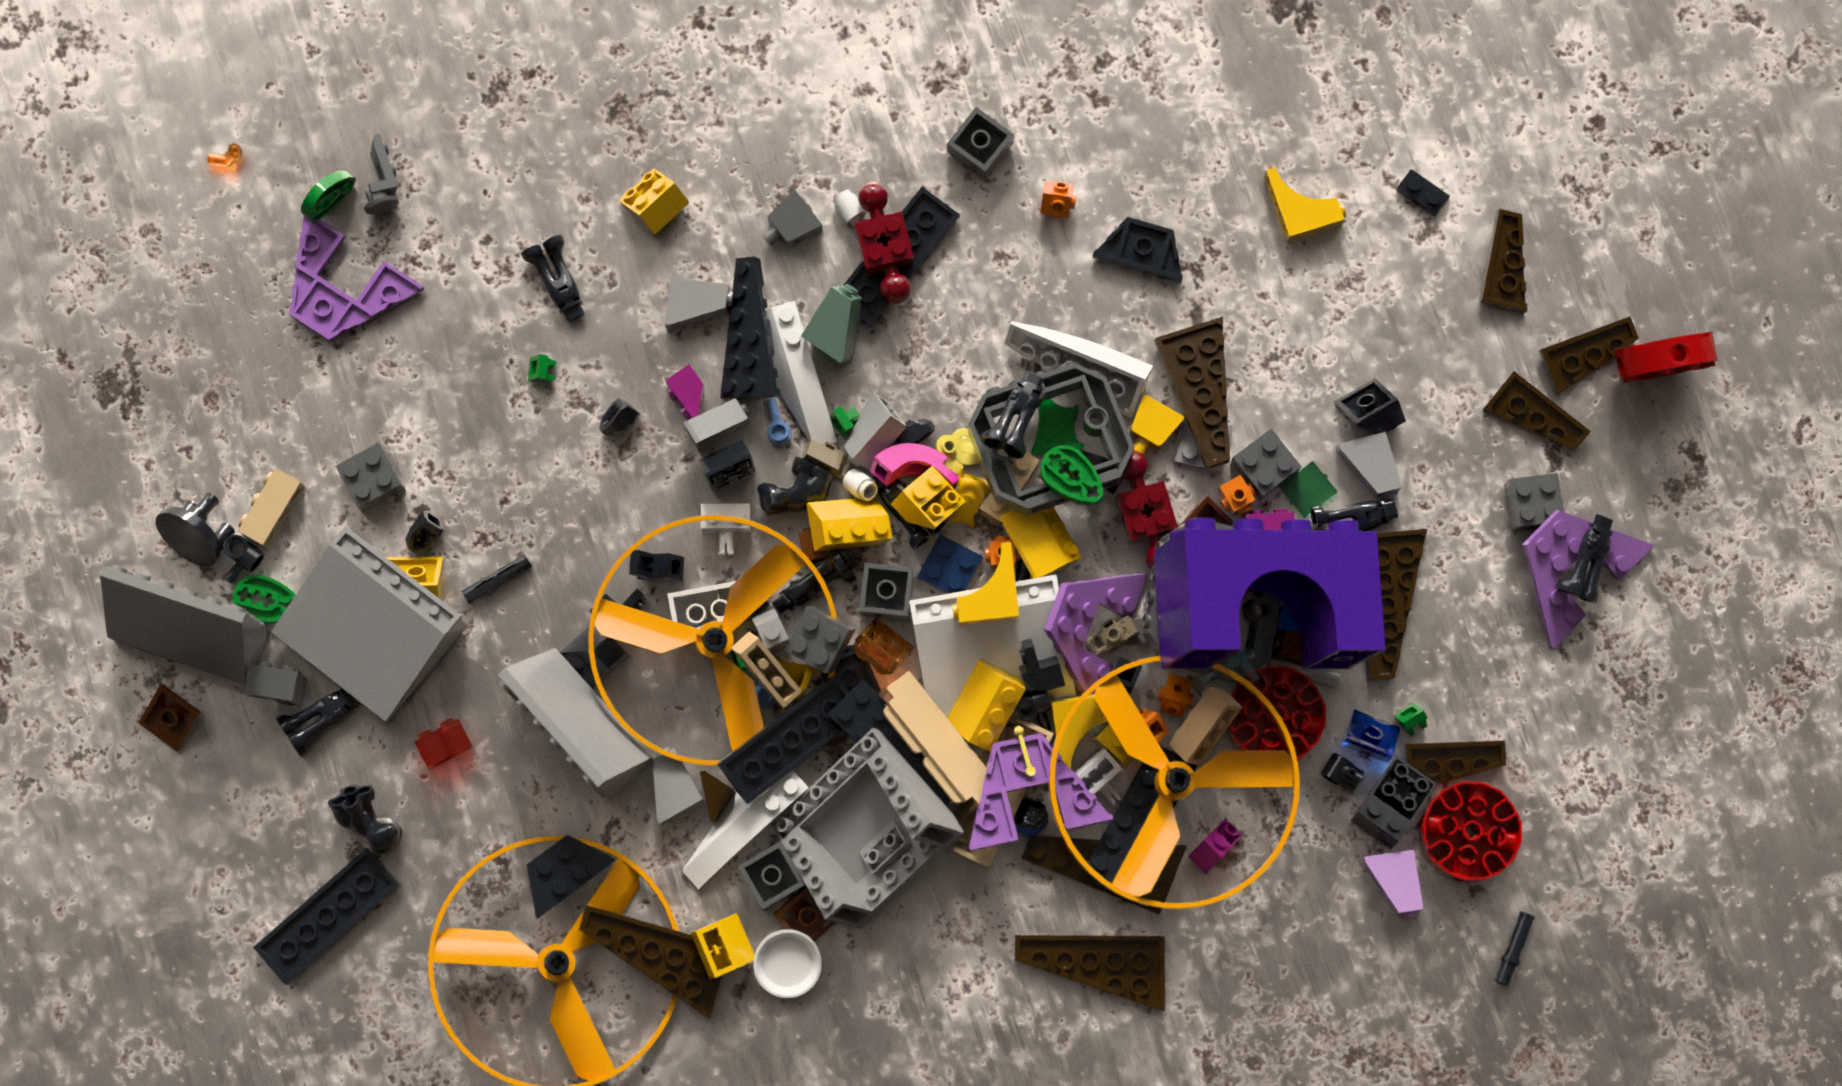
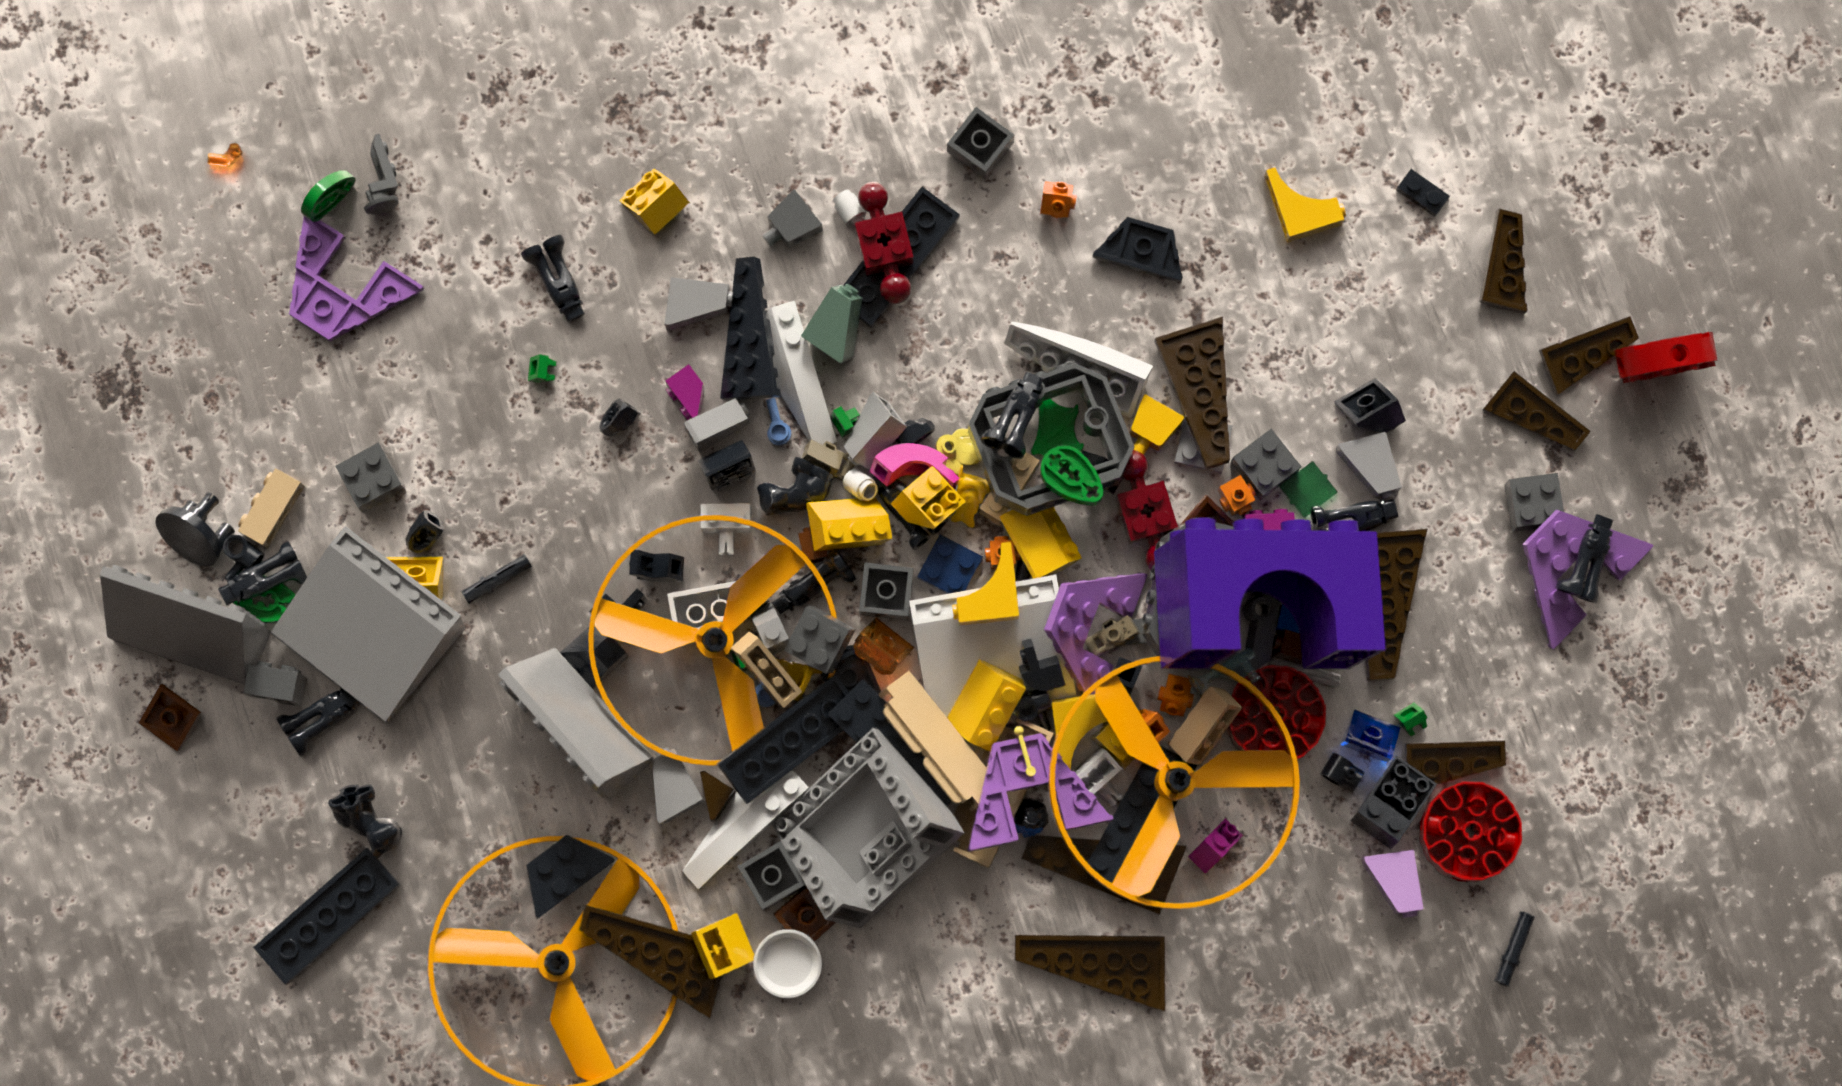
clear red brick [414,718,474,770] -> none
none -> black piece [218,541,307,606]

